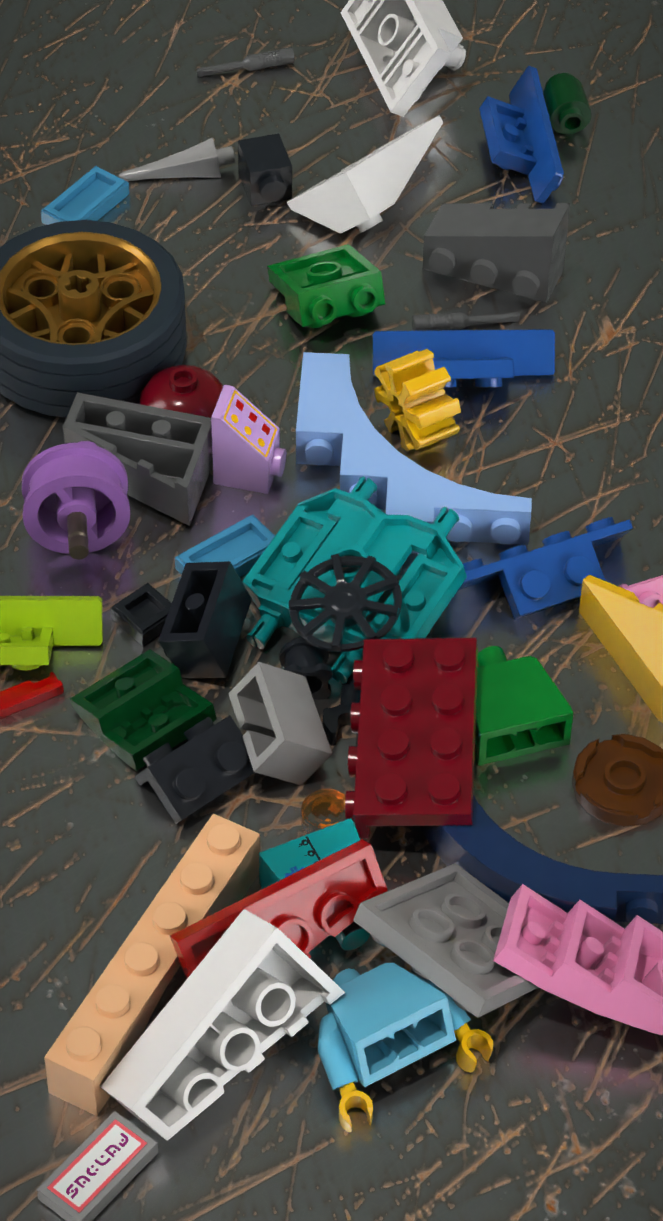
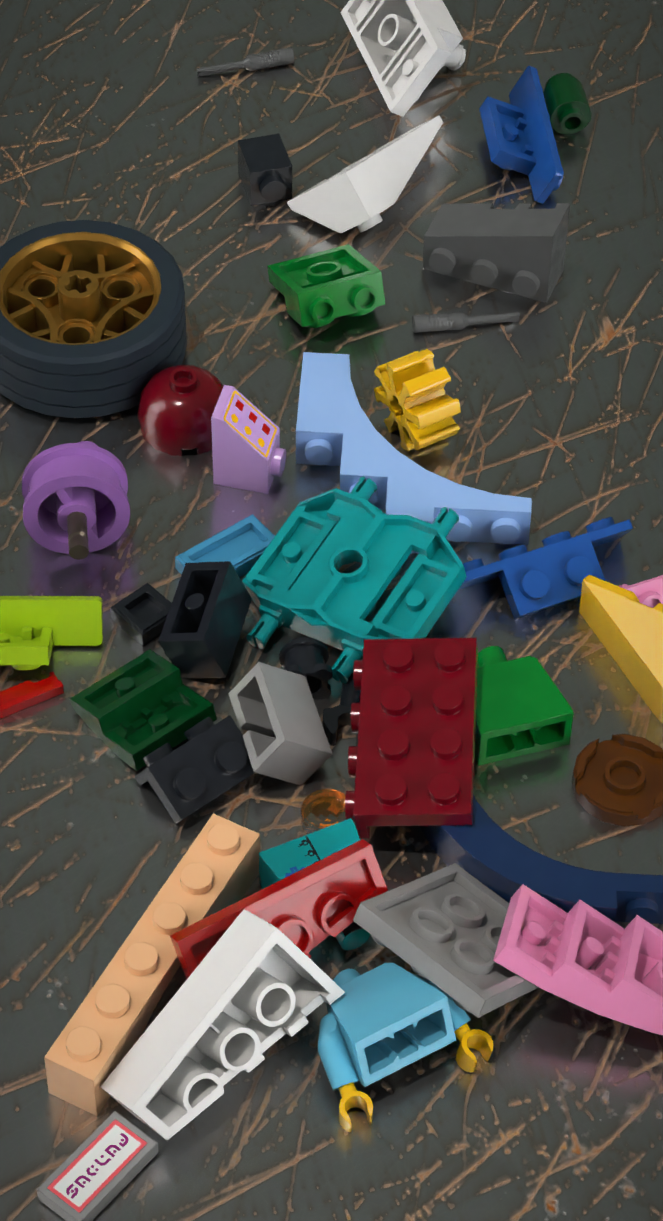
dark azure tile [41,166,130,225] -> none
dark grey wedge [63,392,213,526] -> none
light grey piece [119,137,235,182] -> none
black wheel [289,554,402,652] -> none
blue bracket [372,329,555,387] -> none

